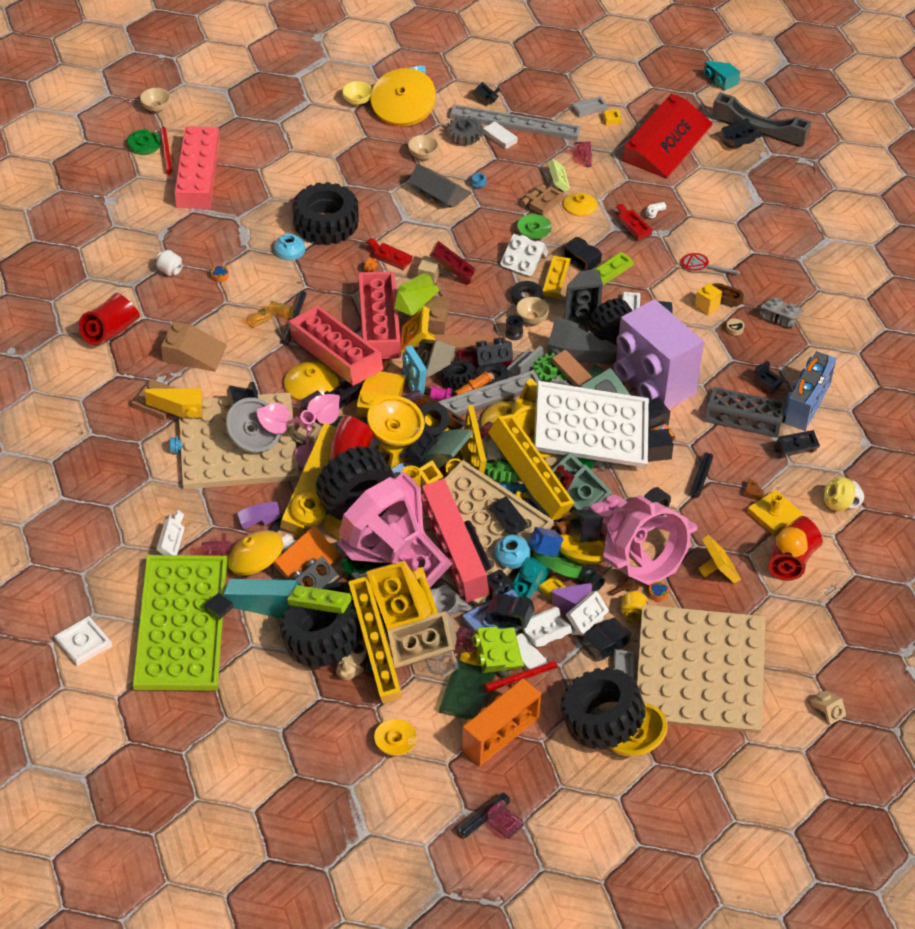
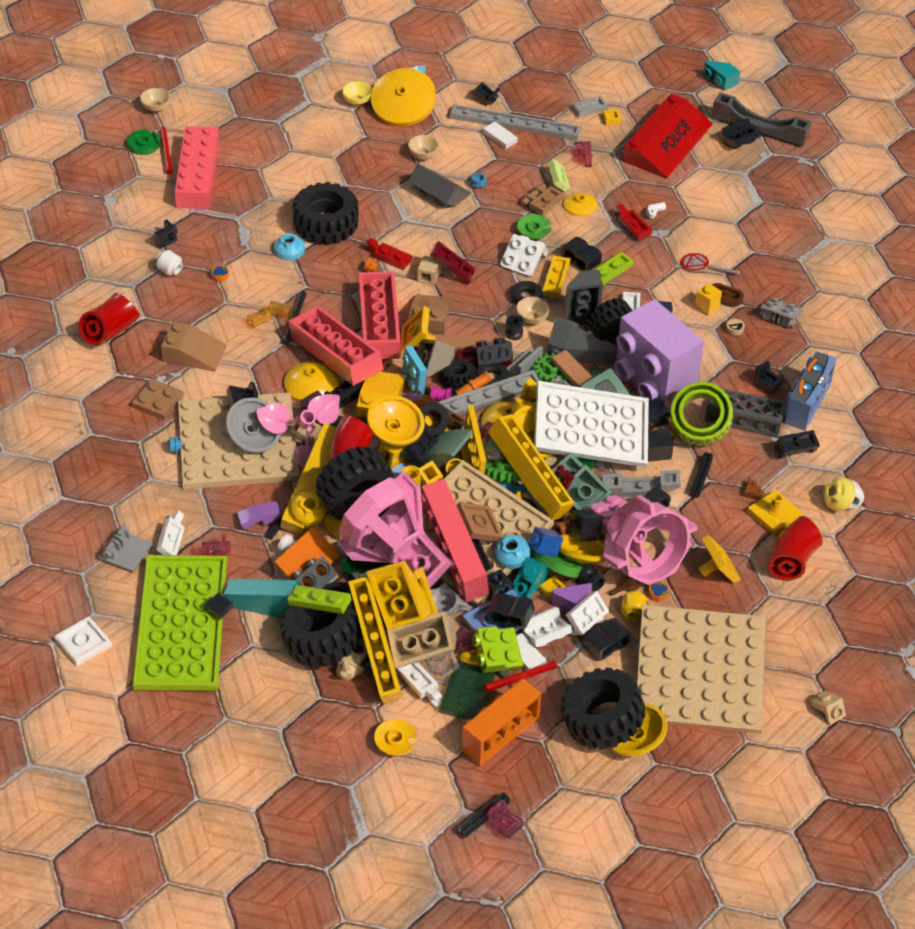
yellow slope [145,388,203,418] -> none
yellow dish [228,530,283,576] -> none
lime wedge [394,273,439,316] -> none
dark grey gear [447,115,483,146] -> none
black plate [490,496,528,535] -> none
light grey tile [613,650,635,680] -> none
light orange hair [776,527,808,557] -> none
none -> light grey hinge [98,525,153,572]
none -> black bracket [154,219,178,249]
none -> white plate [397,662,442,708]
none -> medium nougat plate [456,502,503,542]
none -> light grey slope [602,470,681,497]
none -> lime tyre [670,382,733,447]

